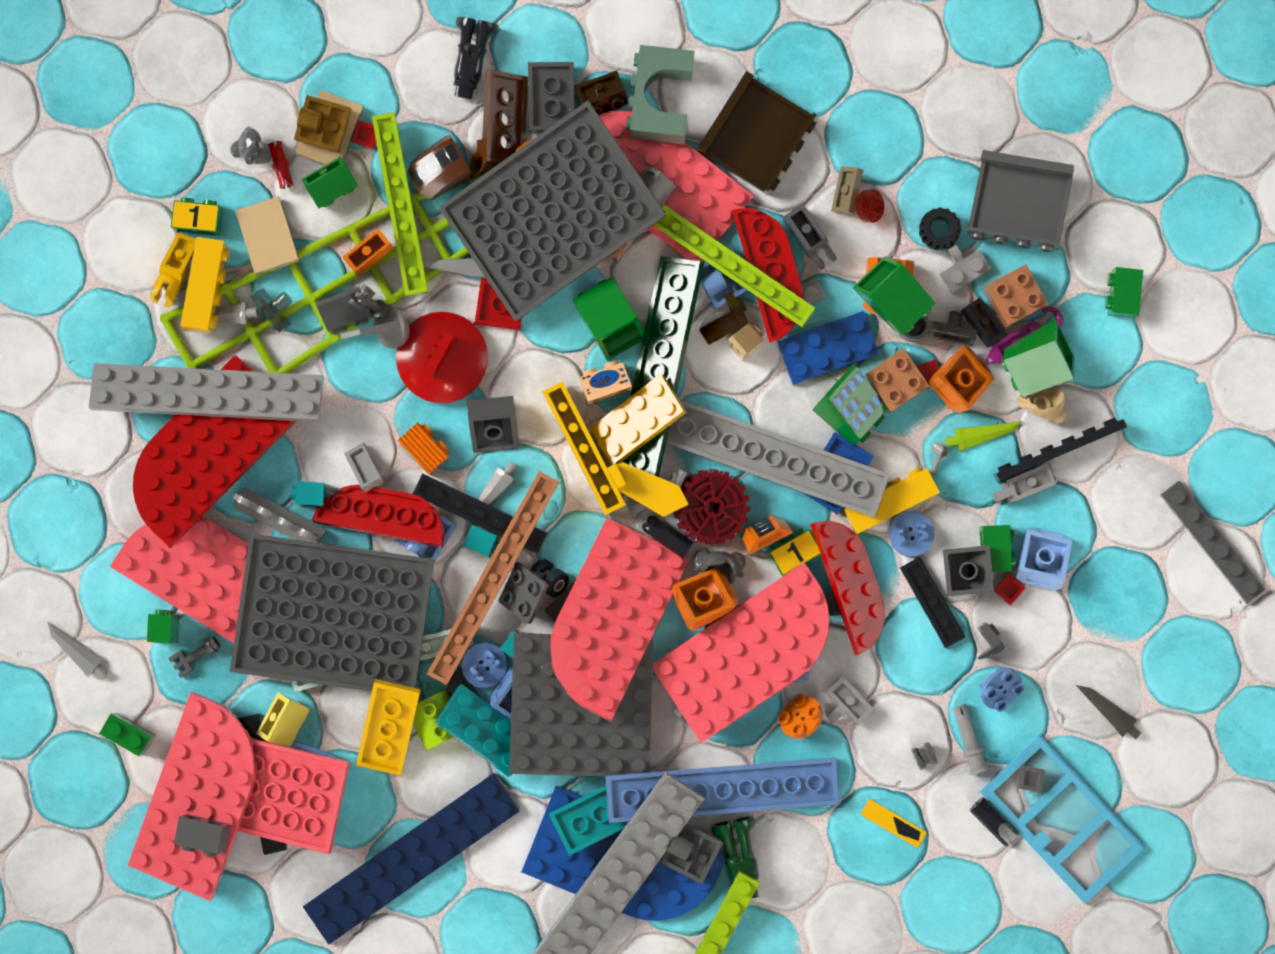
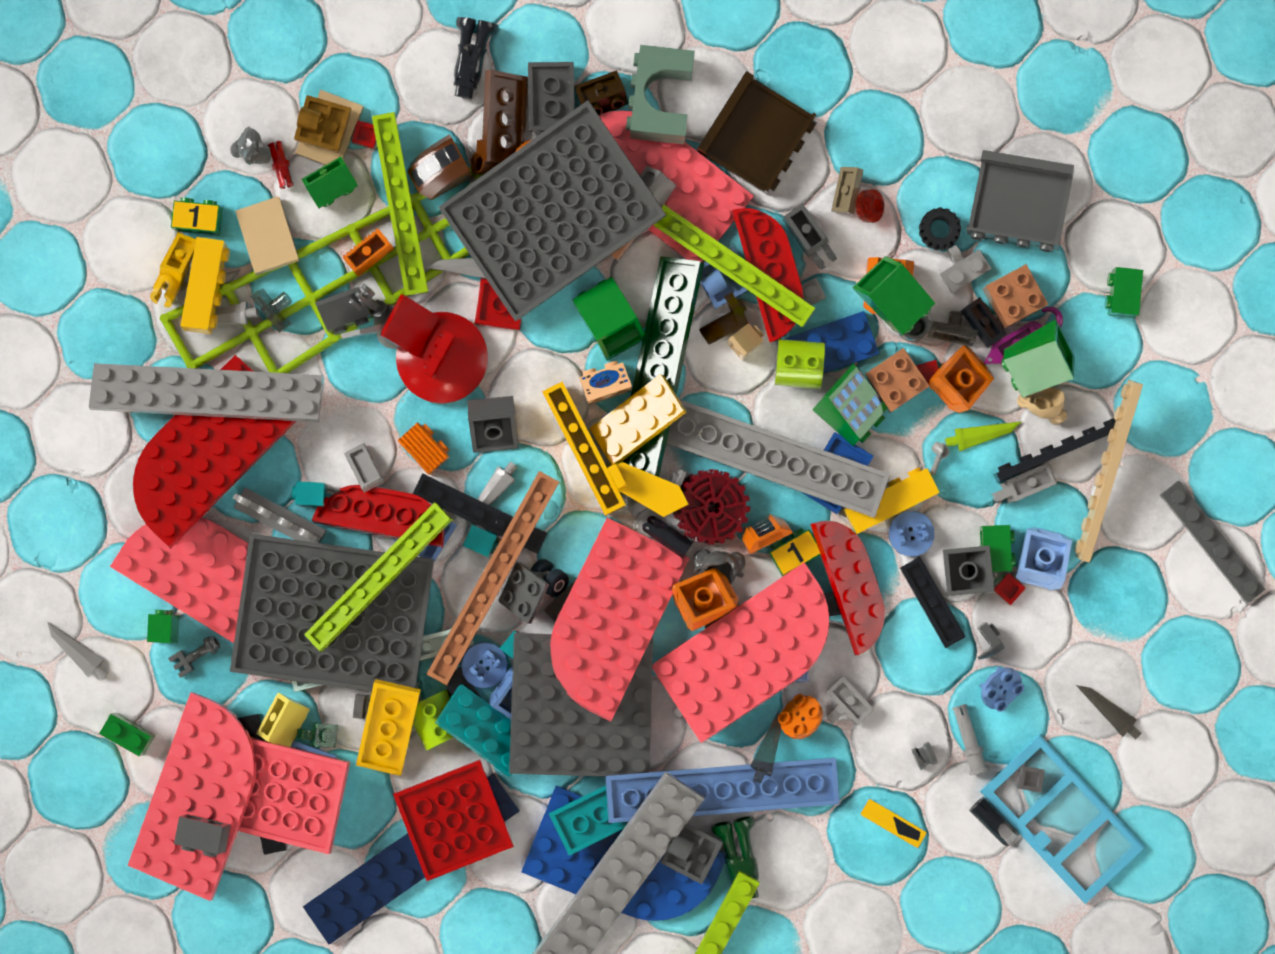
none -> clear green plate [296,723,338,748]
none -> lime plate [304,503,452,652]
none -> flat silver tile [353,694,367,719]
none -> red tile [380,294,439,357]
none -> red plate [393,760,514,881]
none -> clear smoke bar [750,710,781,783]
none -> lime brick [775,339,825,389]
none -> tan plate [1075,380,1143,563]

